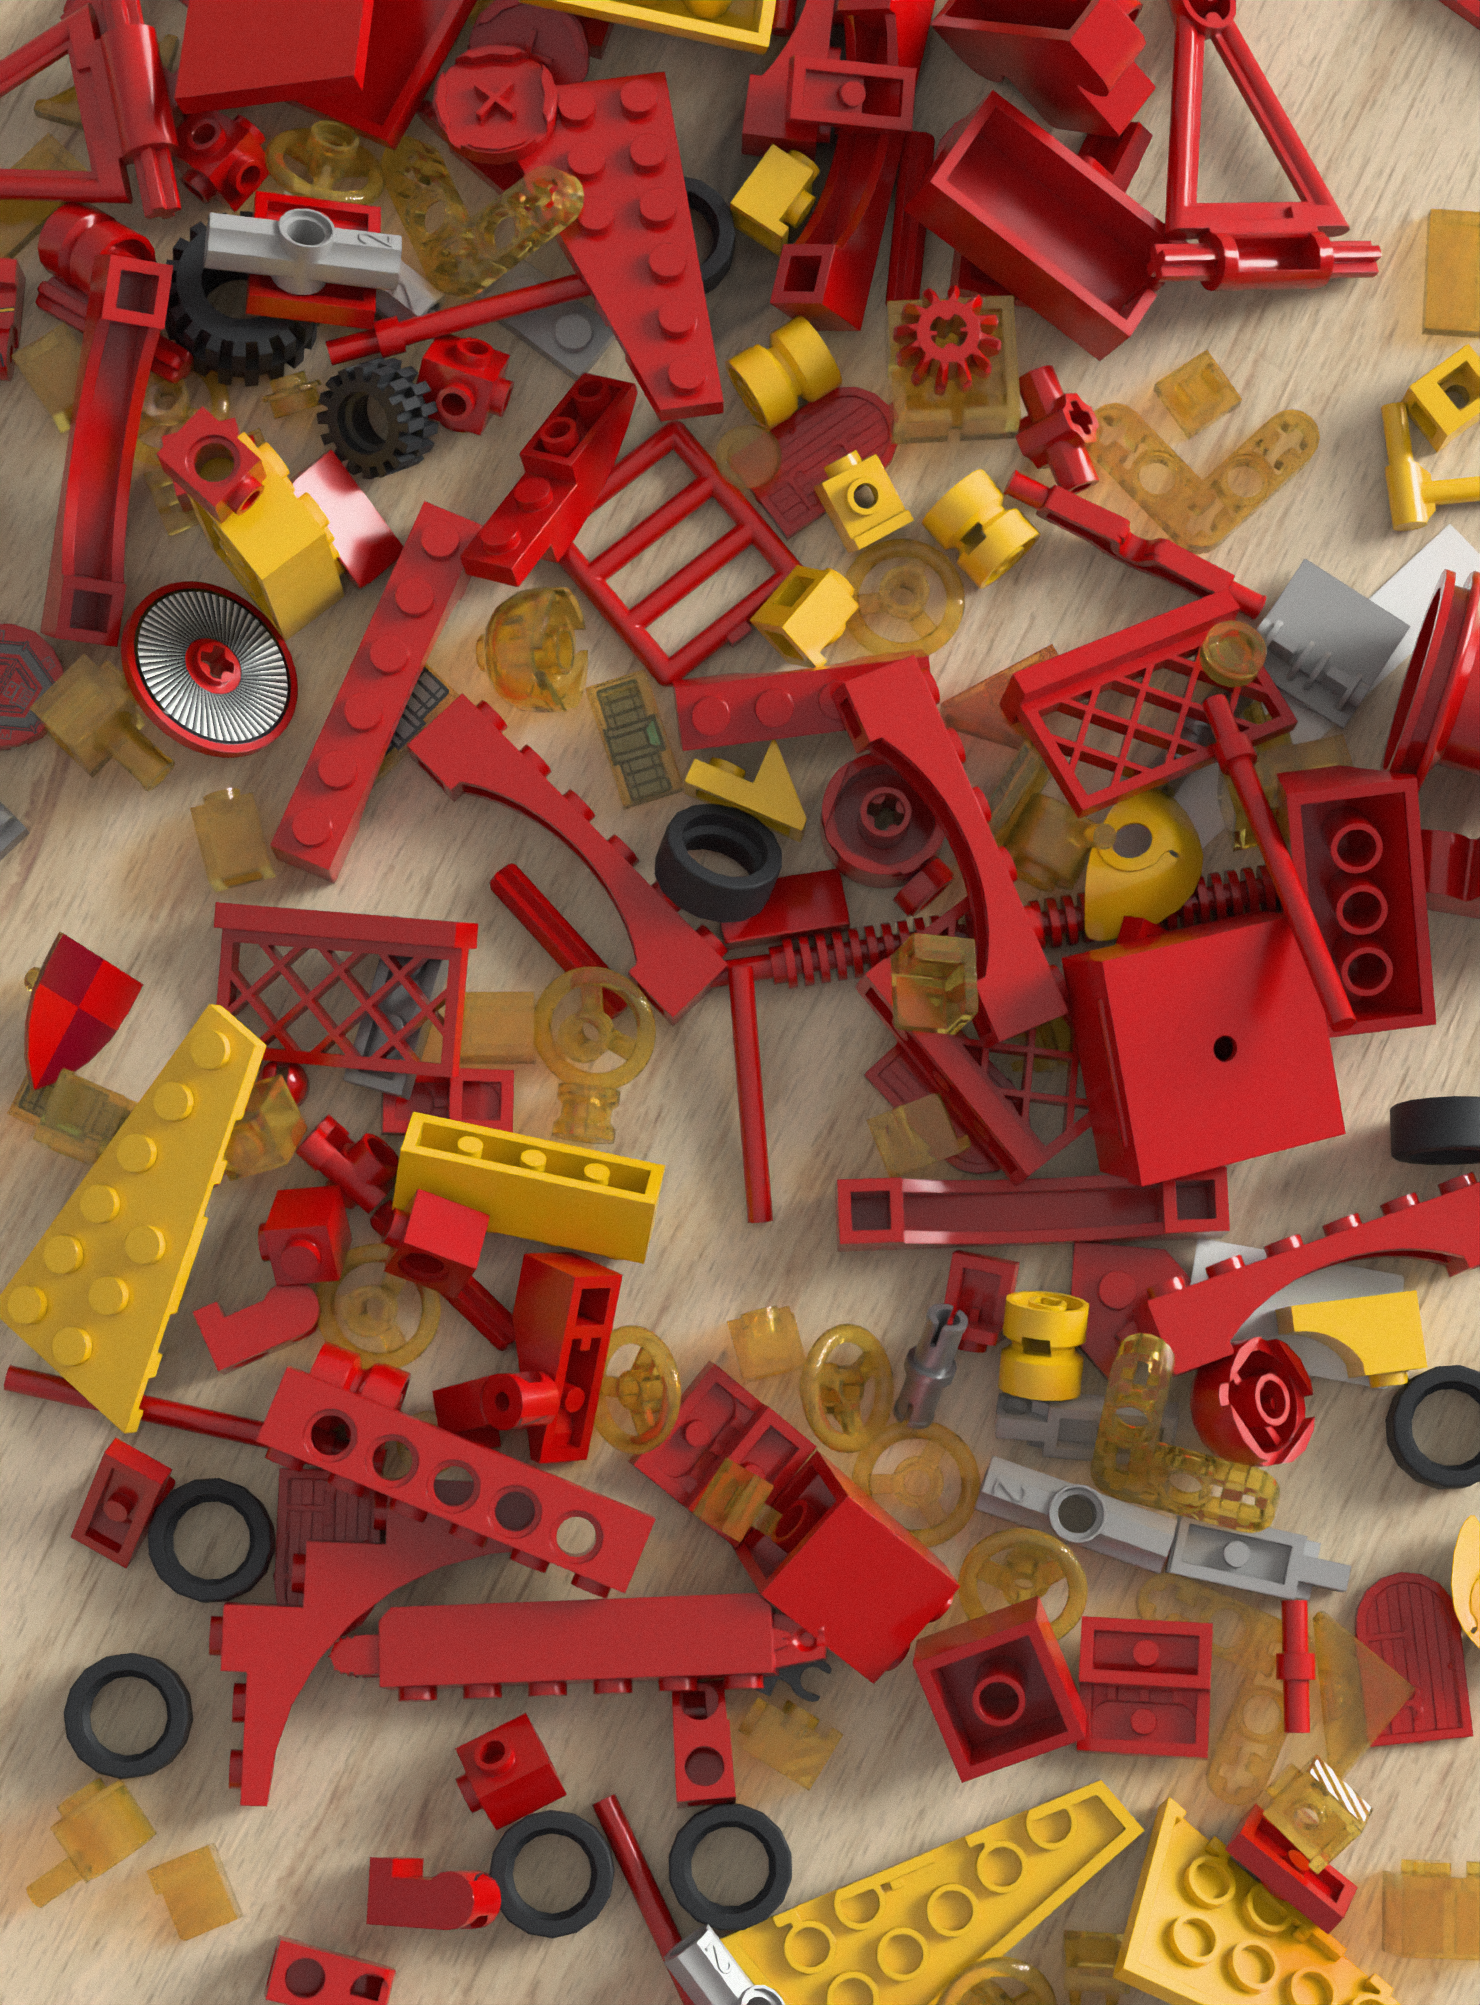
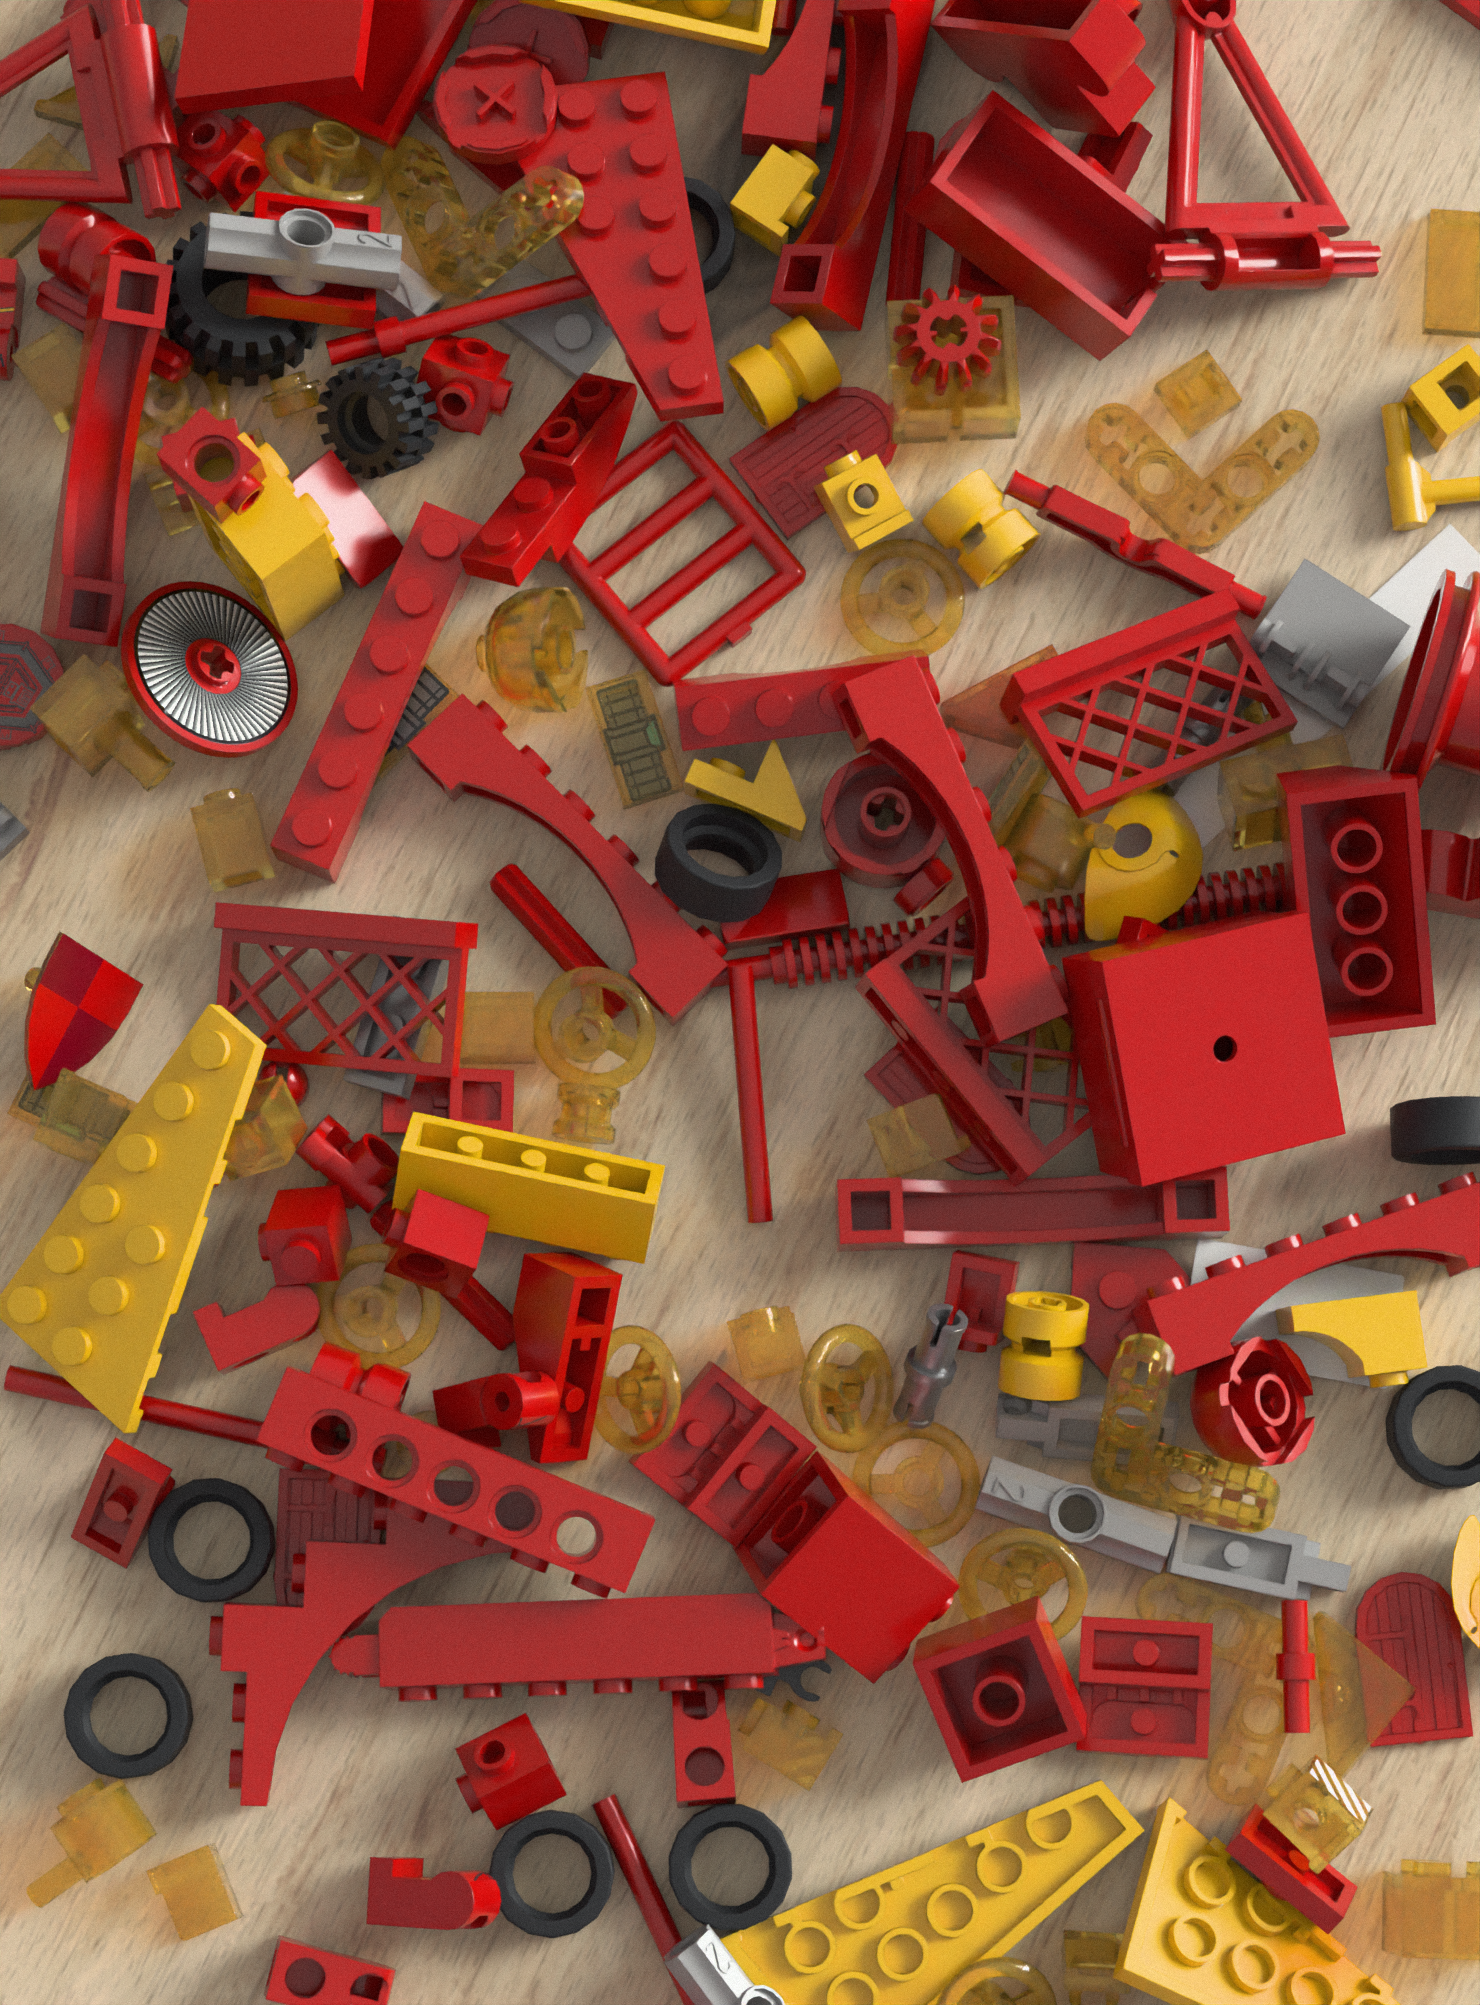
clear yellow tile [693,1457,782,1542] -> none
clear yellow tile [716,424,782,488] -> none
yellow brick [750,565,859,668] -> none
red slope [785,55,917,135] -> none
clear yellow panel [891,933,978,1035] -> none
red axle [1015,365,1099,494] -> none
clear yellow tile [1199,621,1267,687] -> none
red bar [1202,694,1357,1032] -> none

